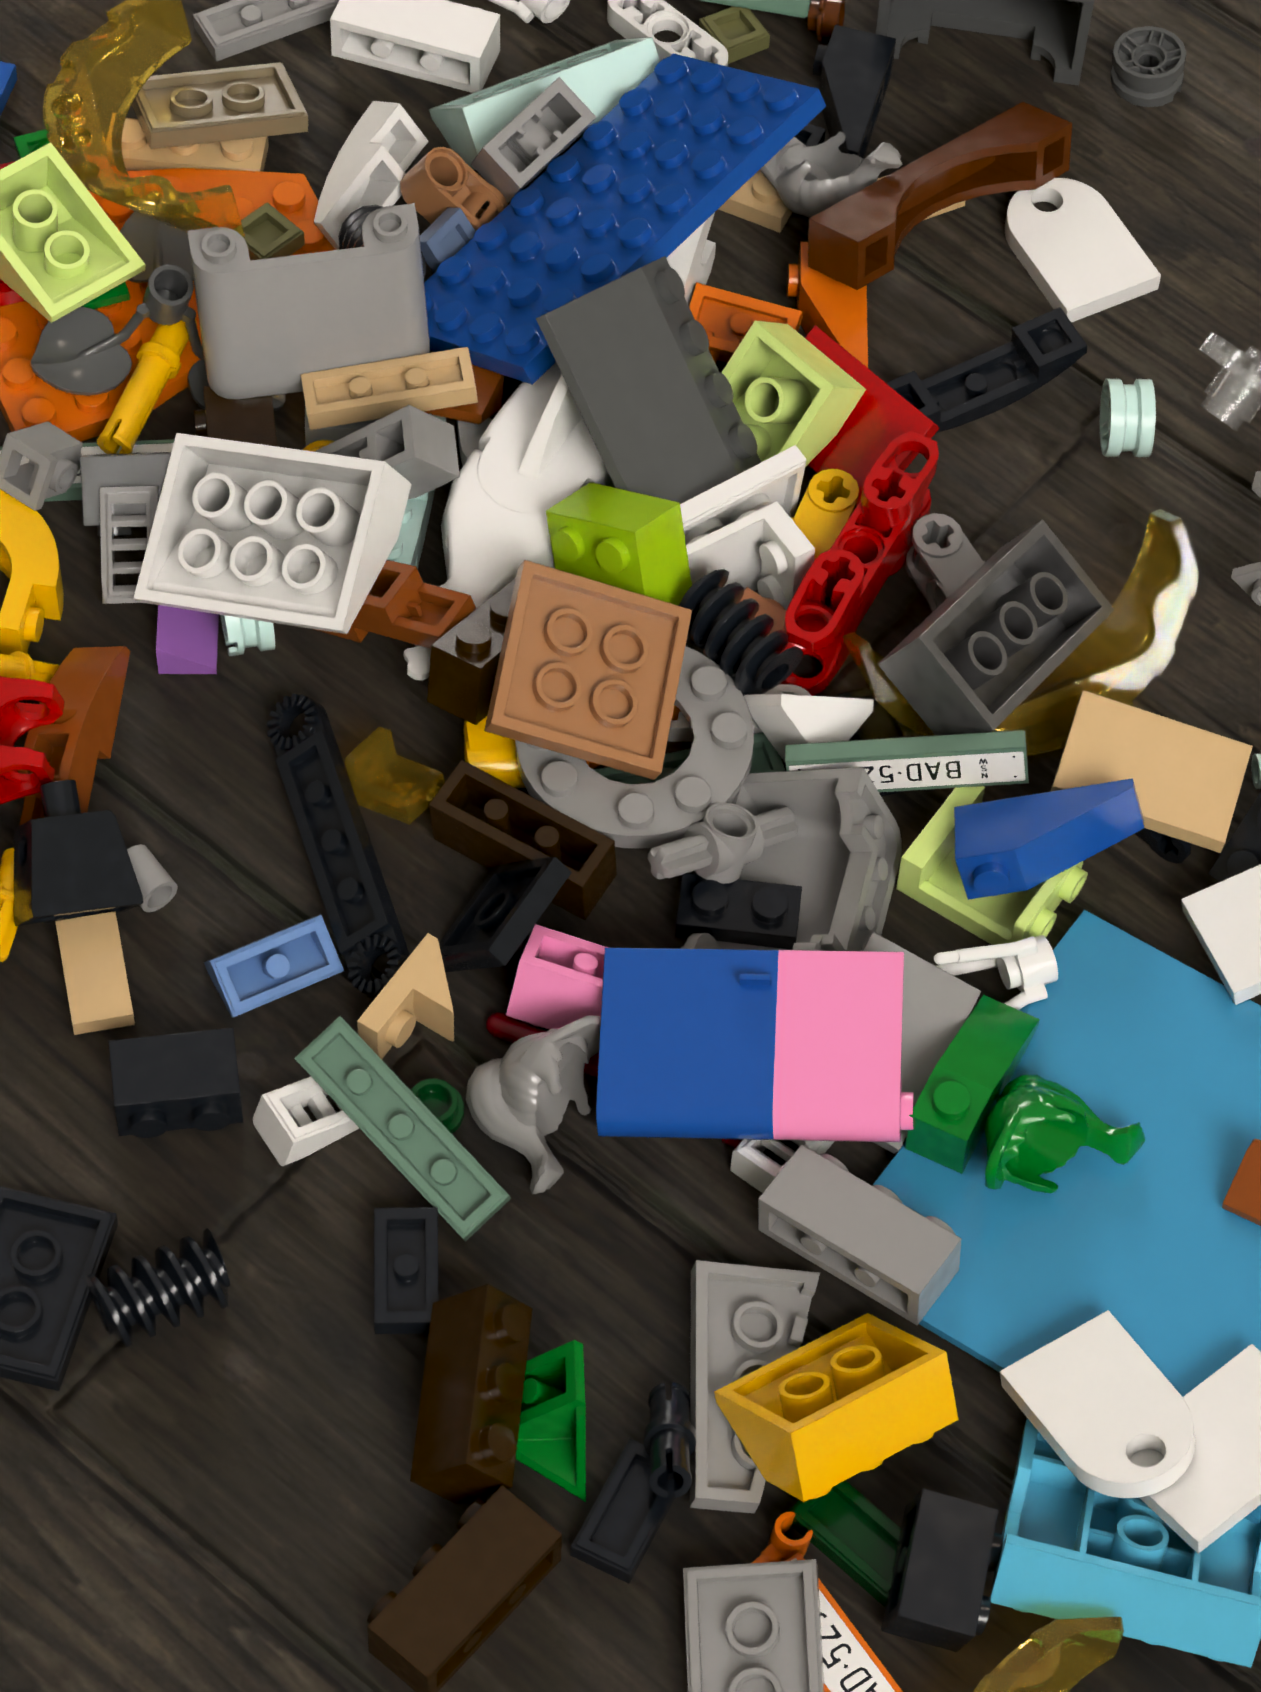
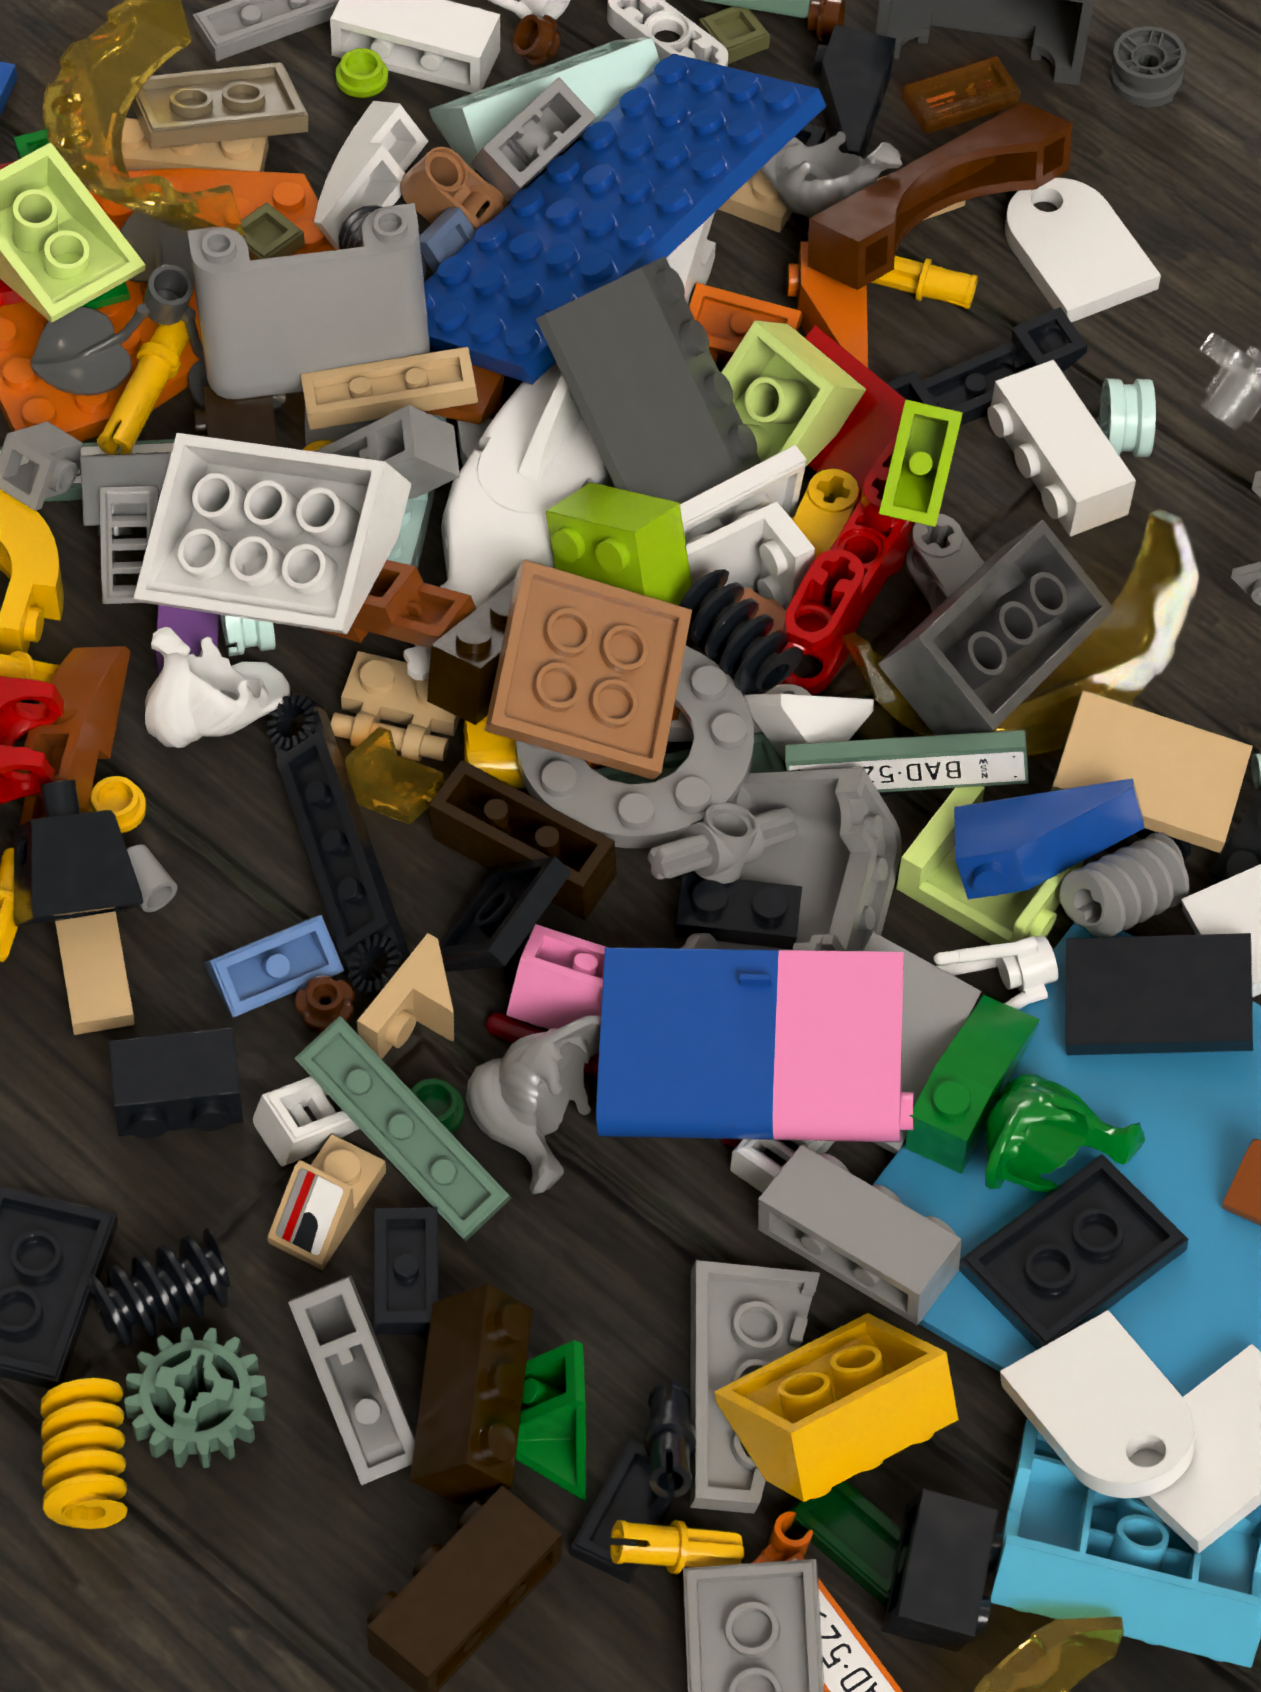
none -> yellow piece [40,1378,128,1529]
none -> yellow plate [88,776,146,833]
none -> sand green gear [124,1327,267,1468]
none -> white piece [145,627,291,748]
none -> tan slope [267,1134,386,1271]
none -> light grey slope [288,1275,415,1485]
none -> reddish brown plate [295,975,355,1033]
none -> tan plate [331,651,460,762]
none -> lime plate [336,48,388,98]
none -> reddish brown plate [513,14,560,66]
none -> yellow axle [610,1520,744,1574]
none -> yellow axle [871,256,978,310]
none -> lime slope [879,400,963,527]
none -> clear orange tile [902,56,1021,134]
none -> black tile [959,1154,1189,1350]
none -> white brick [988,360,1136,537]
none -> light grey piece [1059,832,1189,938]
none -> black tile [1065,933,1253,1055]

